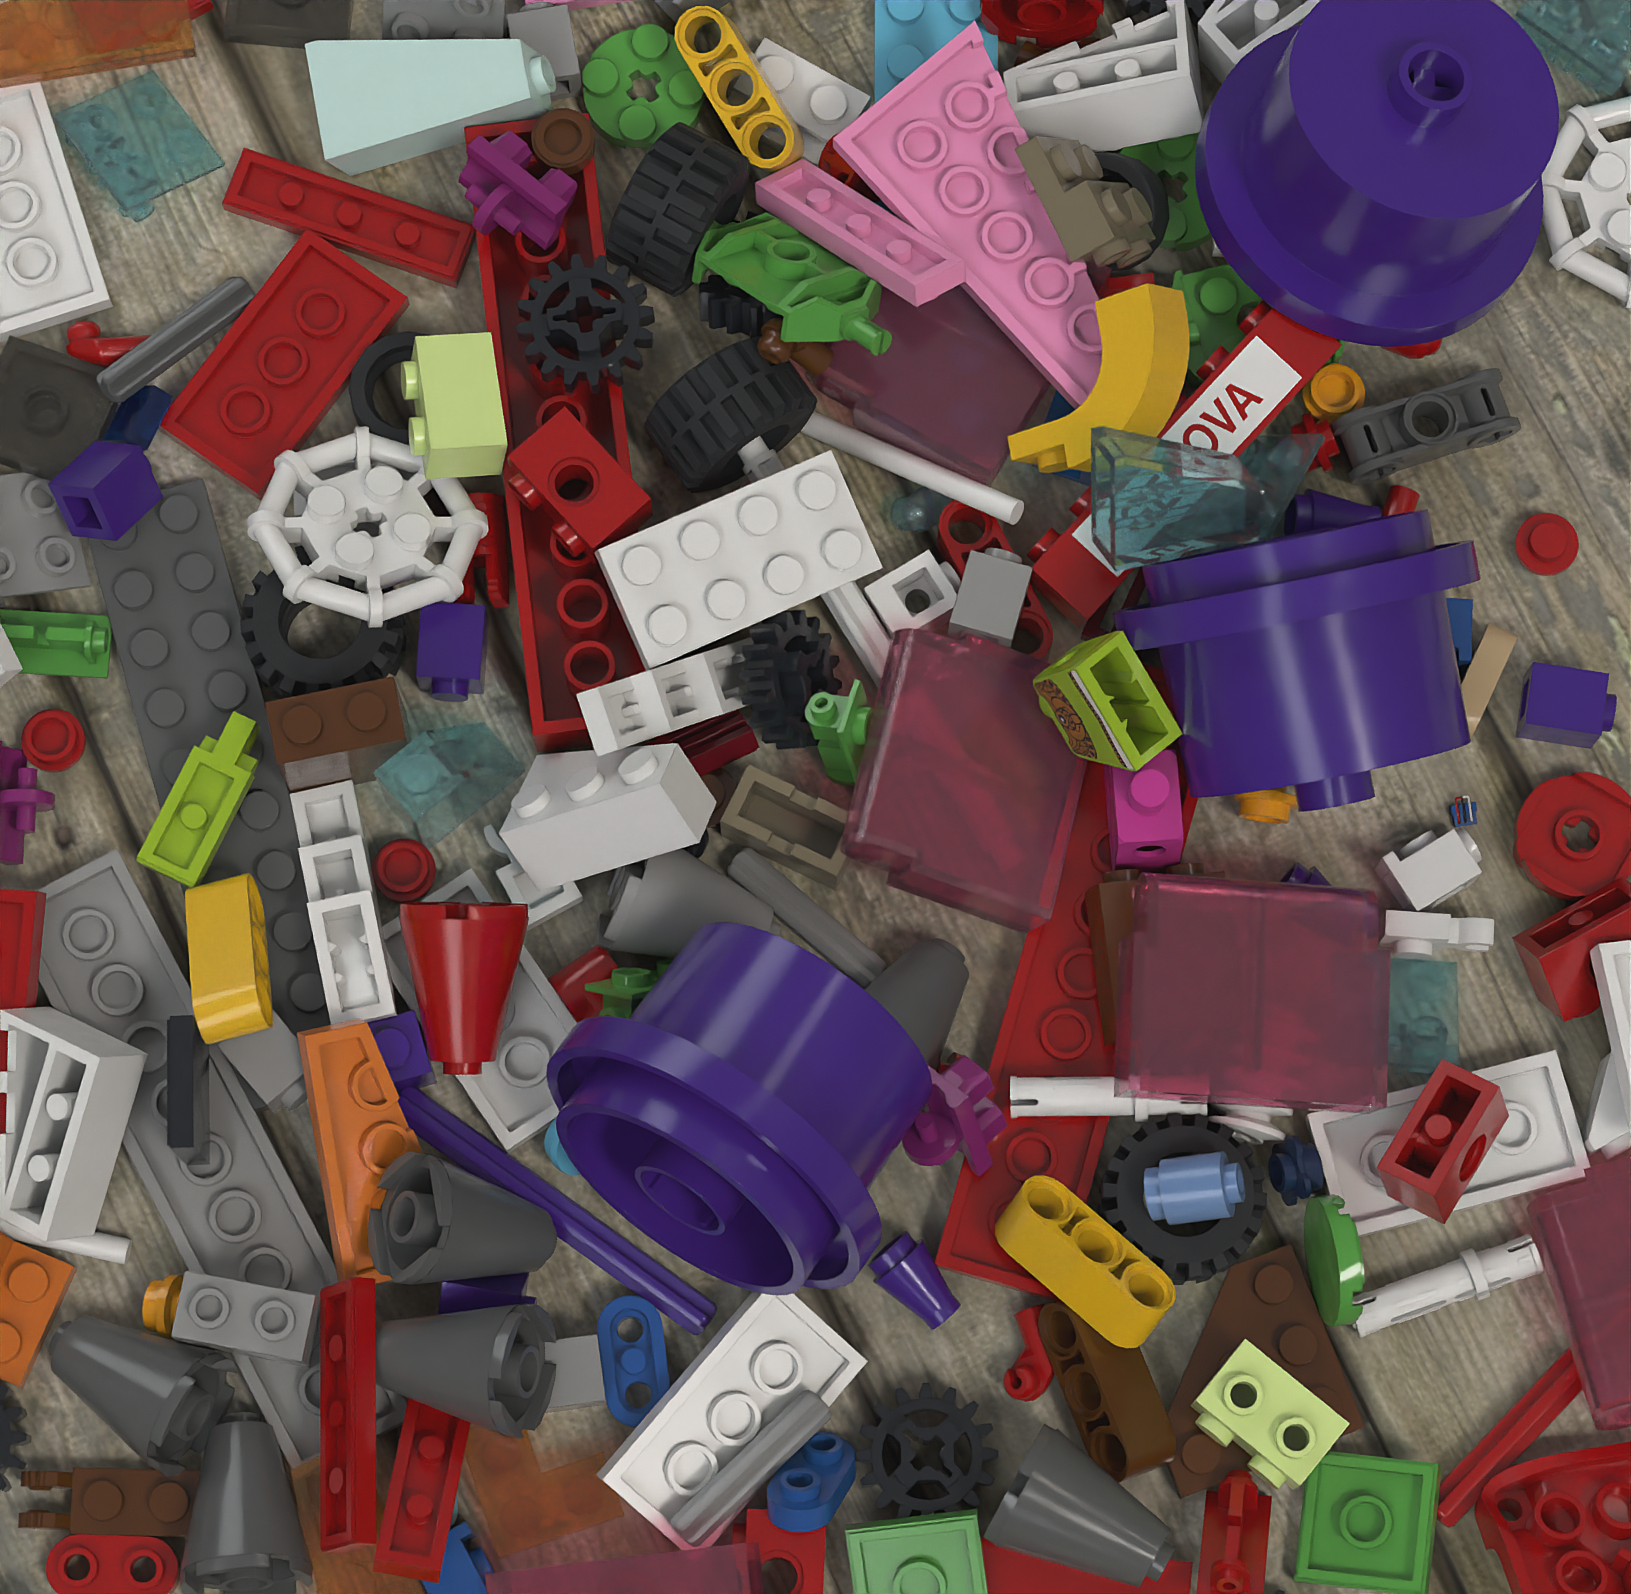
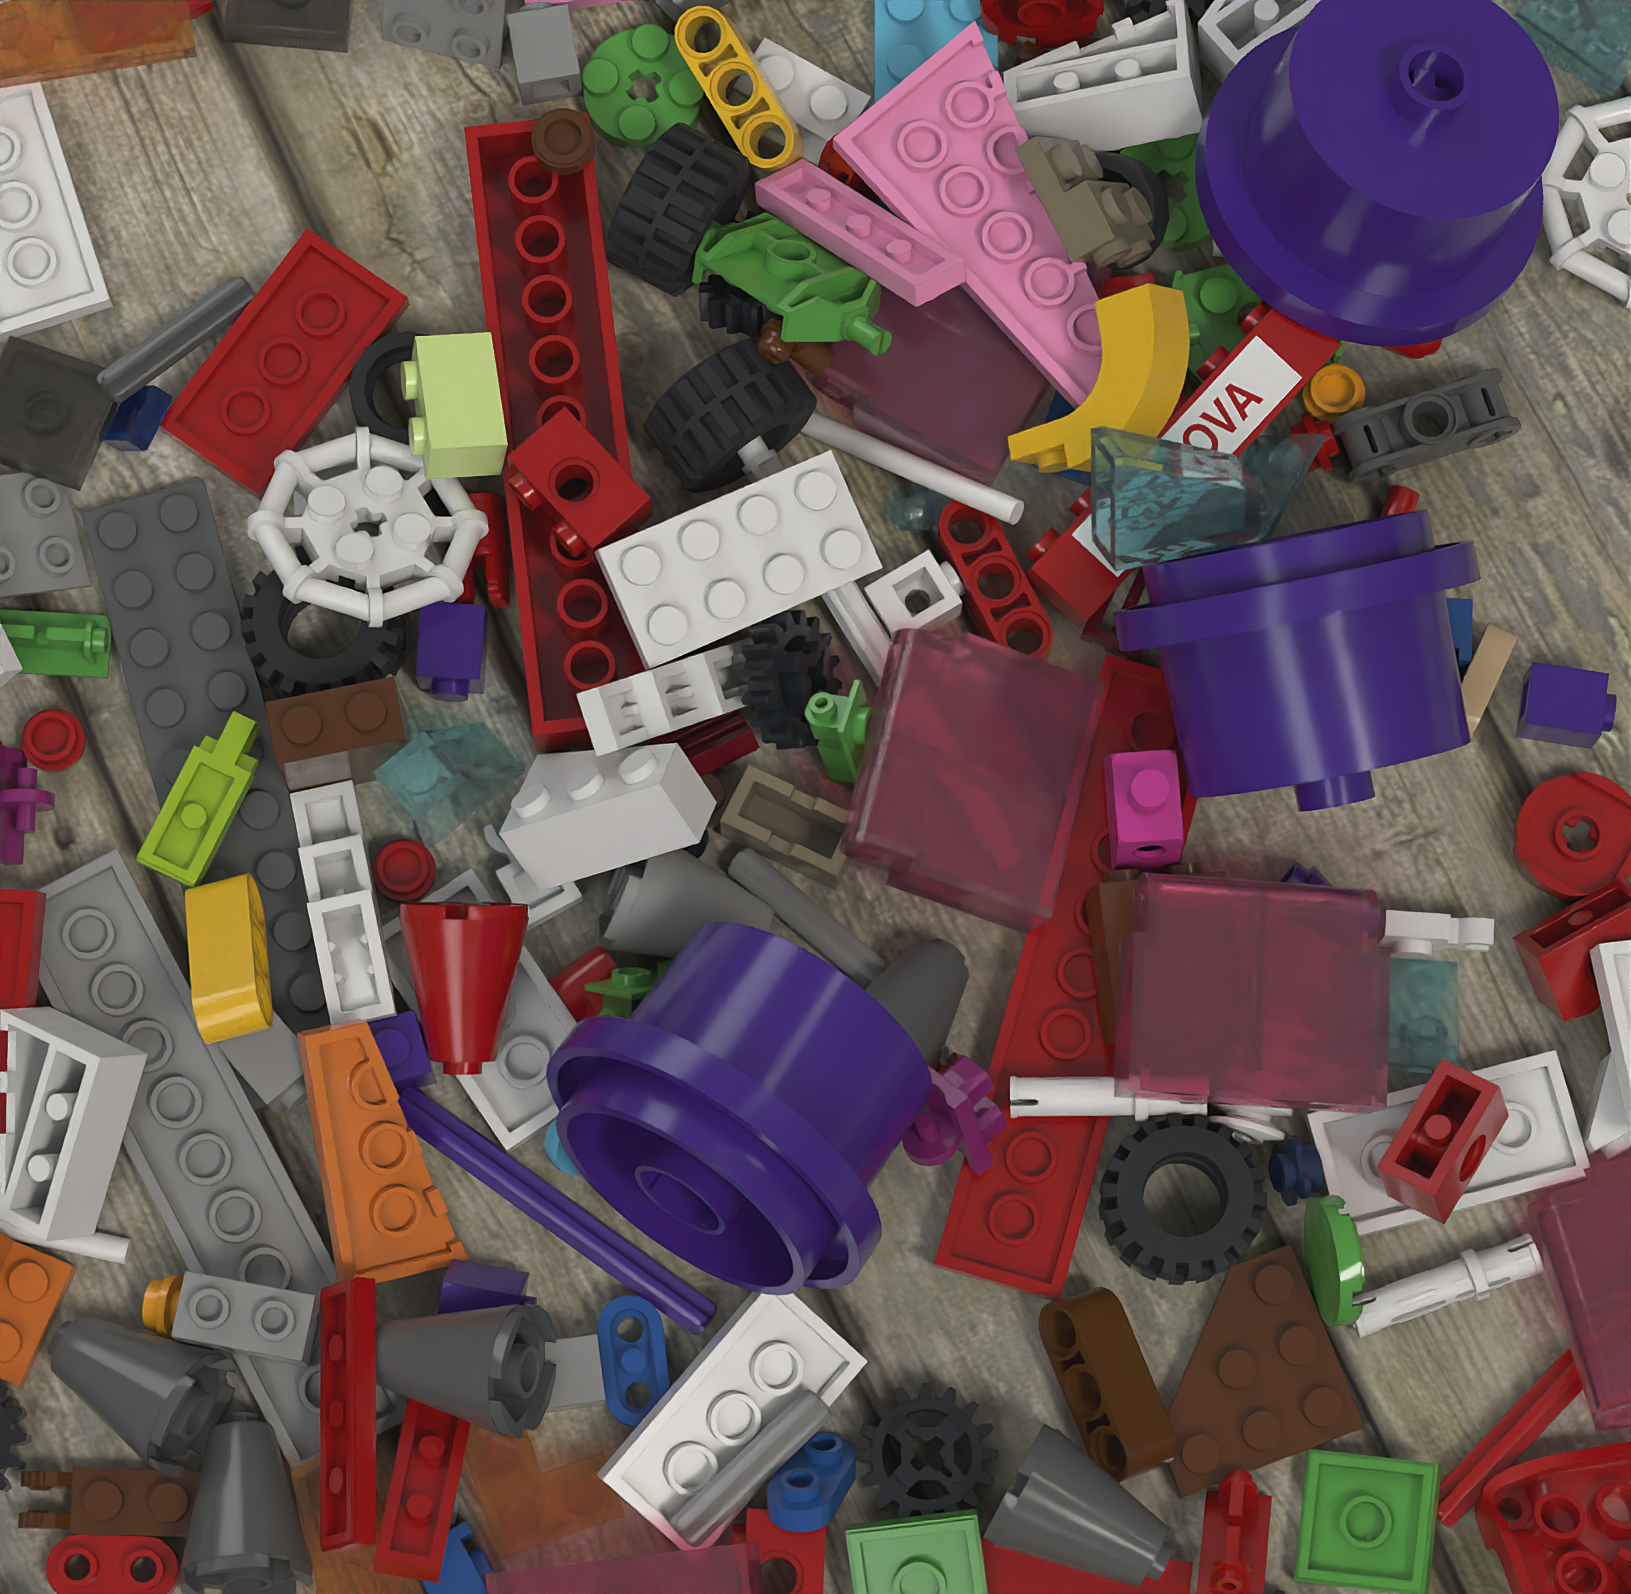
dark purple brick [48,441,163,541] -> none
clear light blue hinge [53,70,225,223] -> none
red arm [65,321,151,368] -> none
black tile [167,1015,210,1165] -> none
red tile [222,148,476,289] -> none
light aqua slope [305,39,556,176] -> none
dark grey cone [368,1151,557,1285] -> none
magenta hips [458,131,578,250] -> none
black gear [516,254,655,395] -> none
dark purple cone [867,1231,961,1330] -> none
light grey brick [947,548,1033,655] -> none
yellow beam [995,1175,1176,1348] -> none
red arm [1003,1304,1055,1402] -> none
lime torso [1033,631,1183,771] -> none
medium blue brick [1144,1151,1245,1225] -> none
yellowish green brick [1190,1339,1350,1490] -> none
light orange plate [1234,786,1297,824] -> none
dark purple cone [1284,488,1381,535] -> none
white brick [1375,828,1482,912] -> none
blue piece [1449,795,1477,827] -> none
red plate [1514,513,1579,576] -> none

